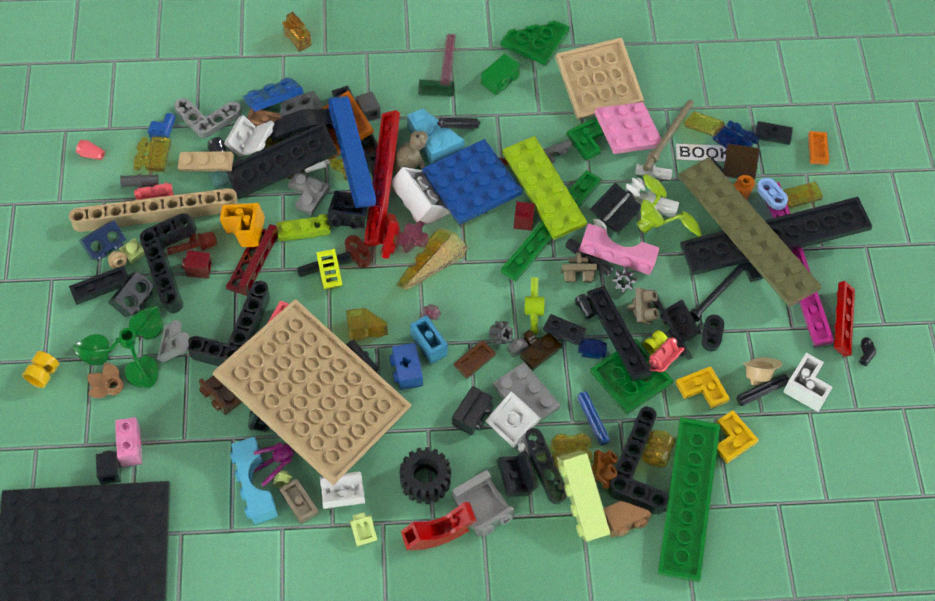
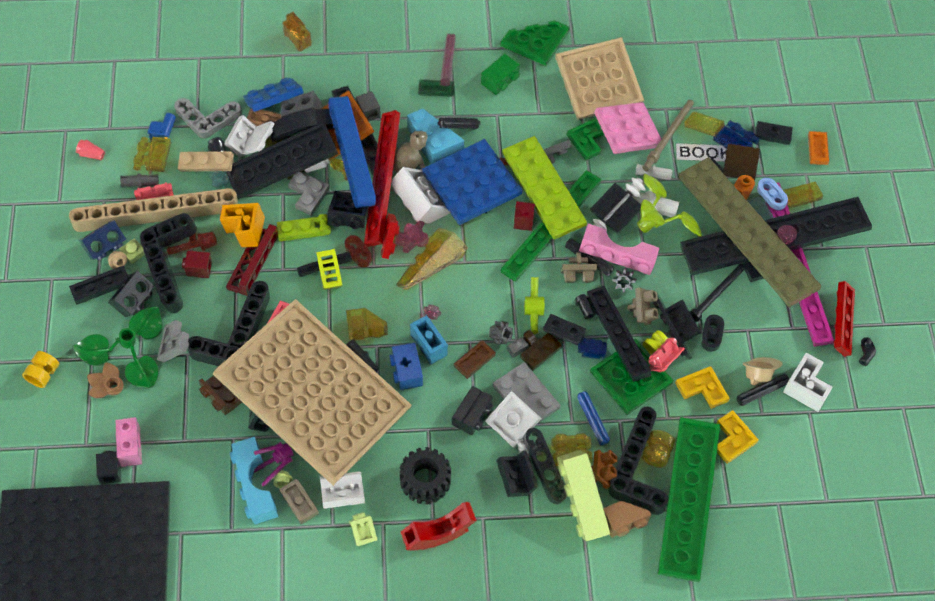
light grey panel [452,470,514,537] -> none
none -> clear pink plate [777,225,797,244]

